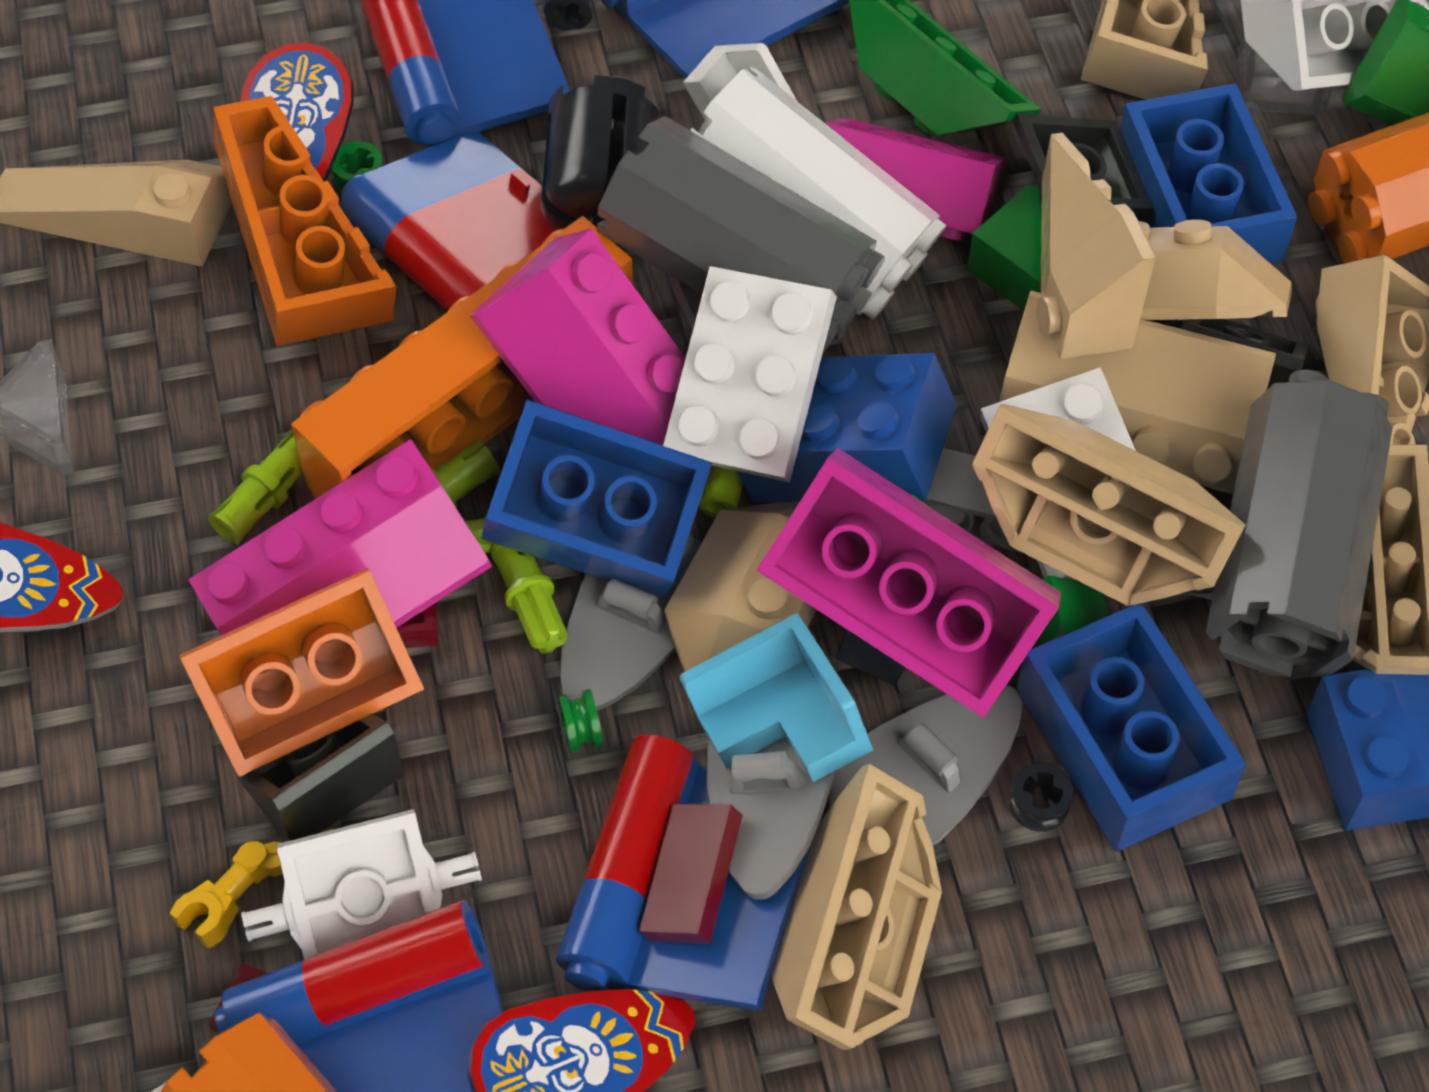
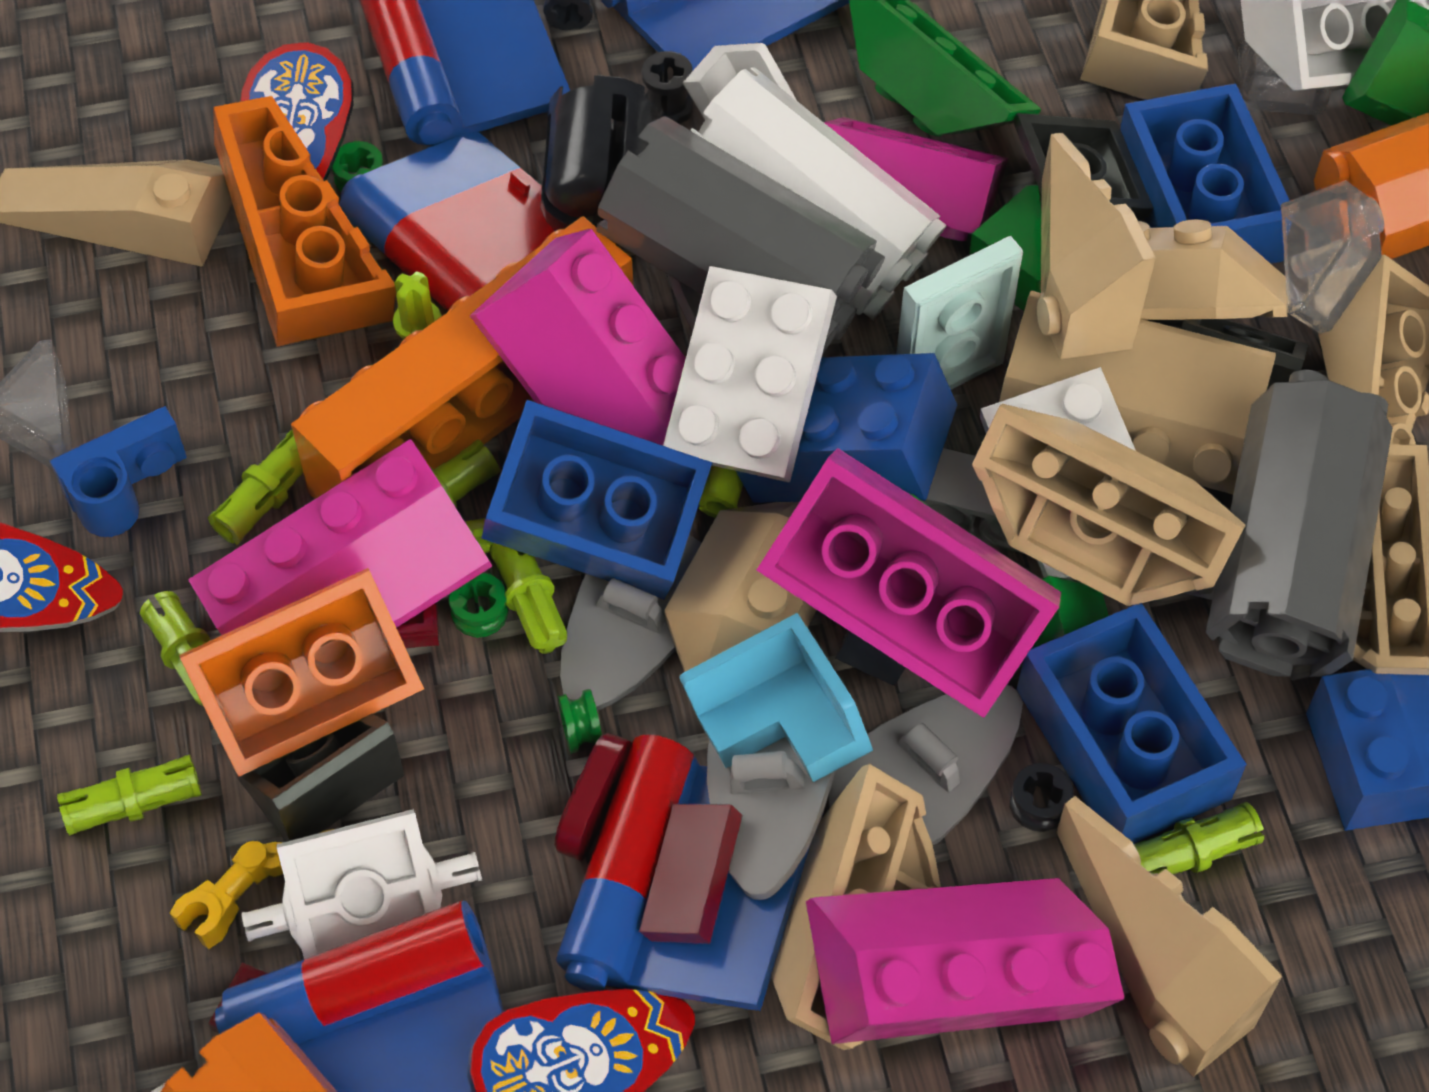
none -> blue plate [49,406,187,537]
none -> lime pin [57,754,202,836]
none -> lime axle [140,591,211,706]
none -> lime axle [393,271,442,341]
none -> green bush [449,572,508,638]
none -> dark red tile [554,733,631,861]
none -> black bush [642,51,693,124]
none -> dark pink slope [805,878,1125,1044]
none -> light aqua tile [896,235,1023,389]
none -> tan wedge [1057,796,1282,1077]
none -> lime pin [1134,802,1264,874]
none -> clear slope [1281,180,1384,334]

